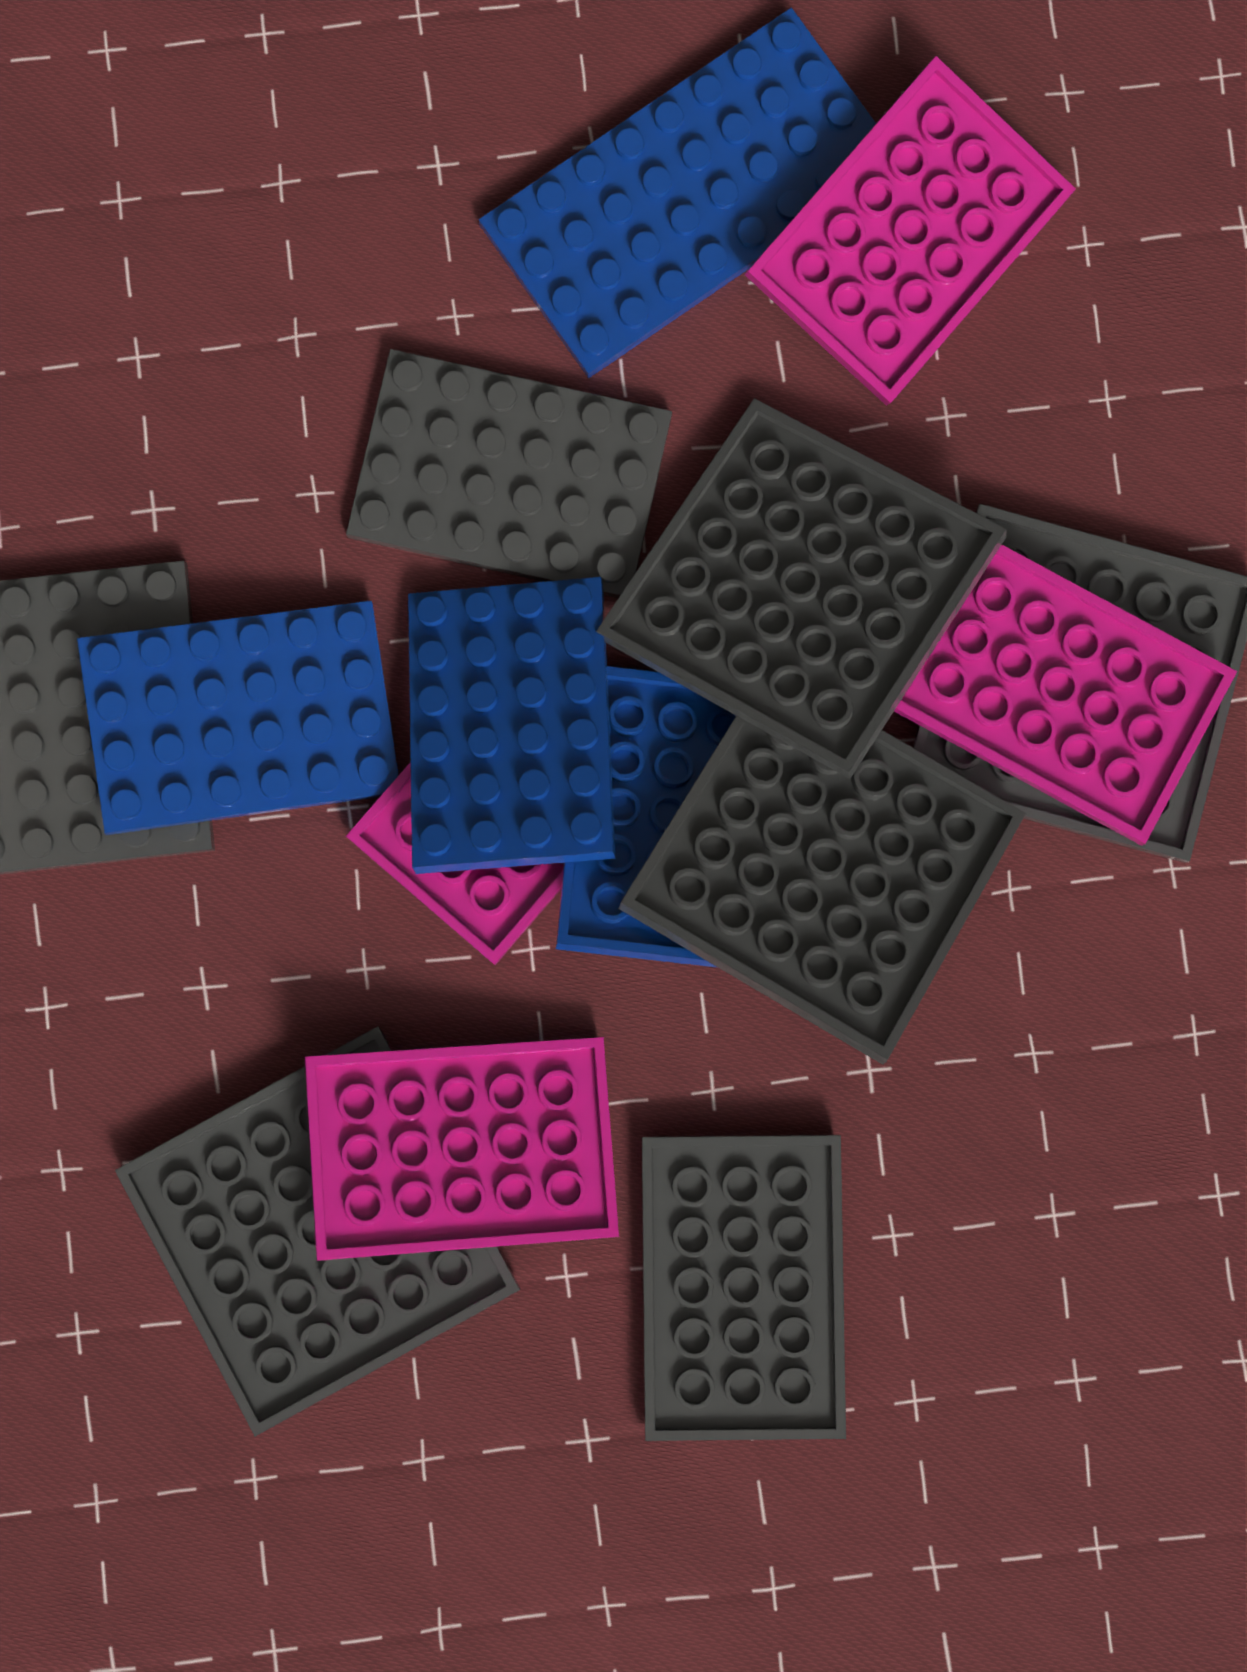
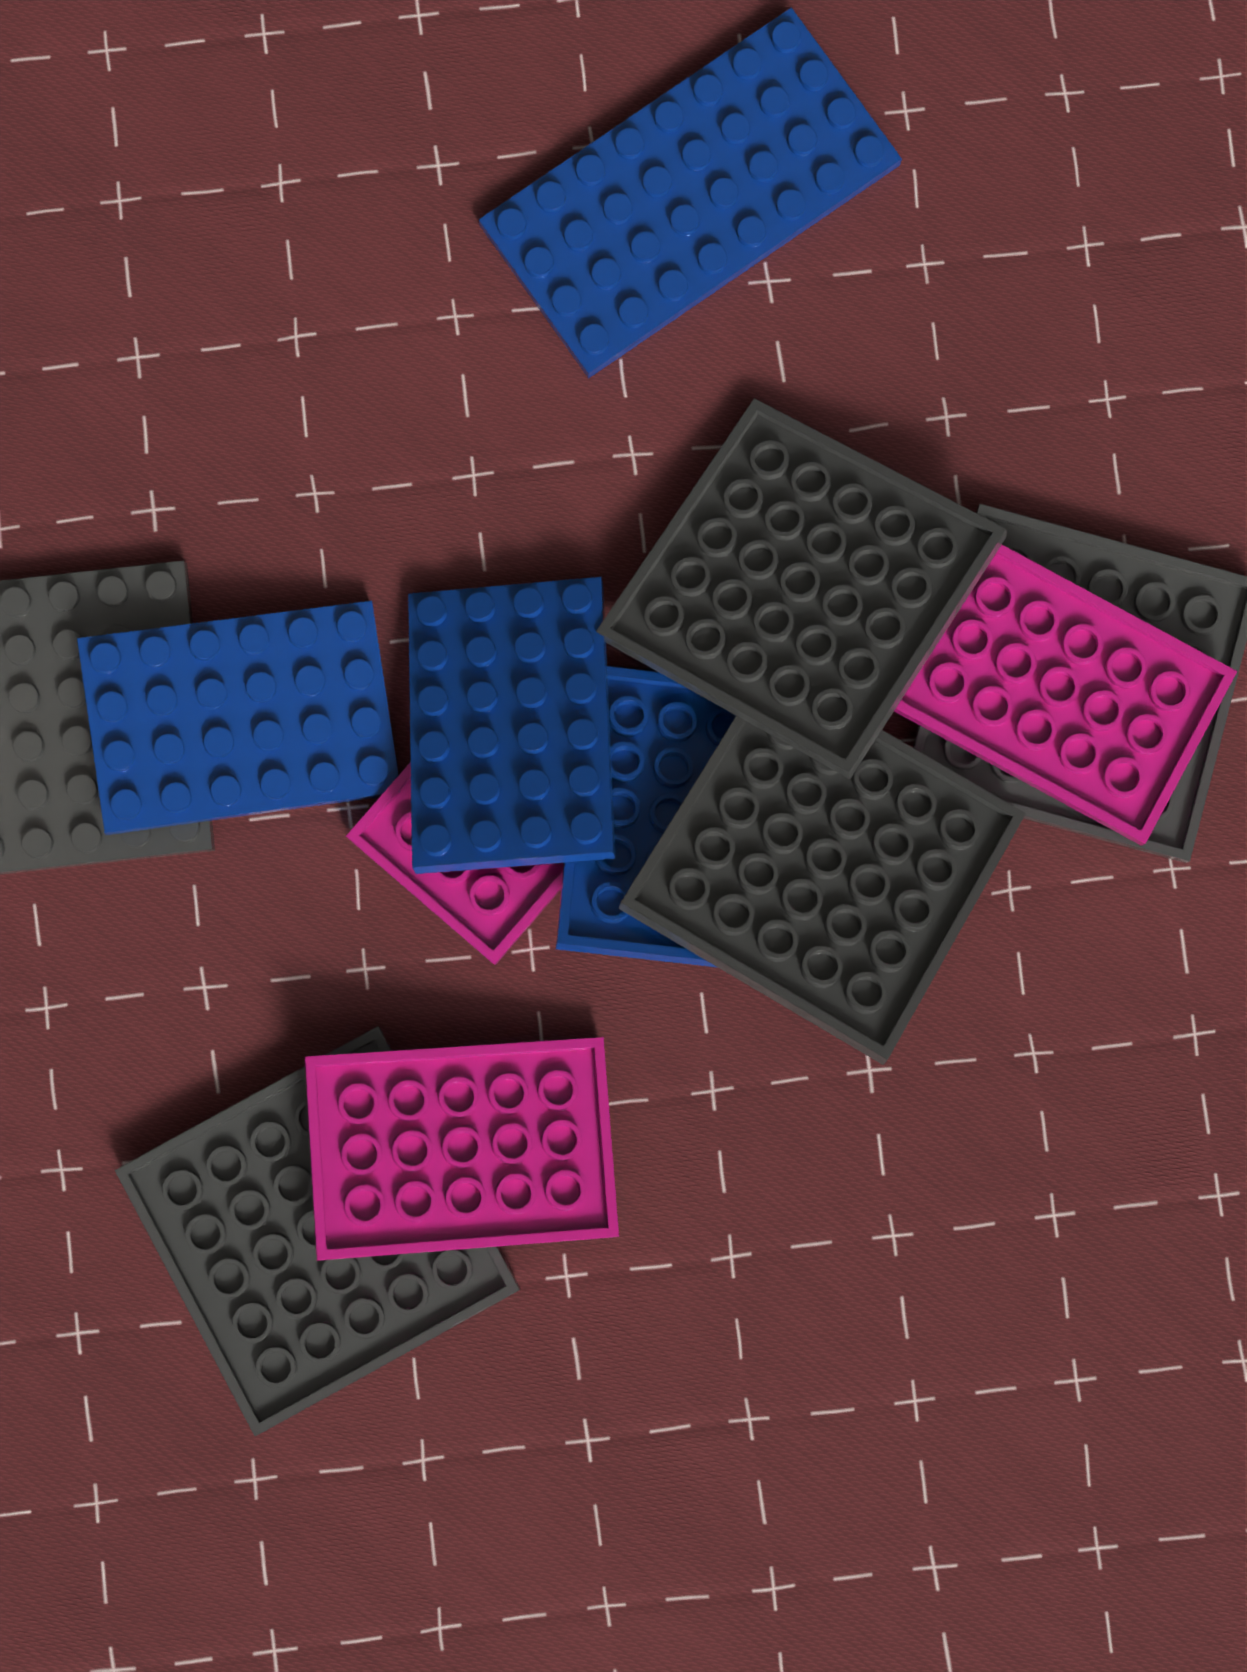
dark grey plate [346,349,672,598] -> none
dark grey plate [642,1135,846,1441] -> none
dark pink plate [744,56,1076,406] -> none

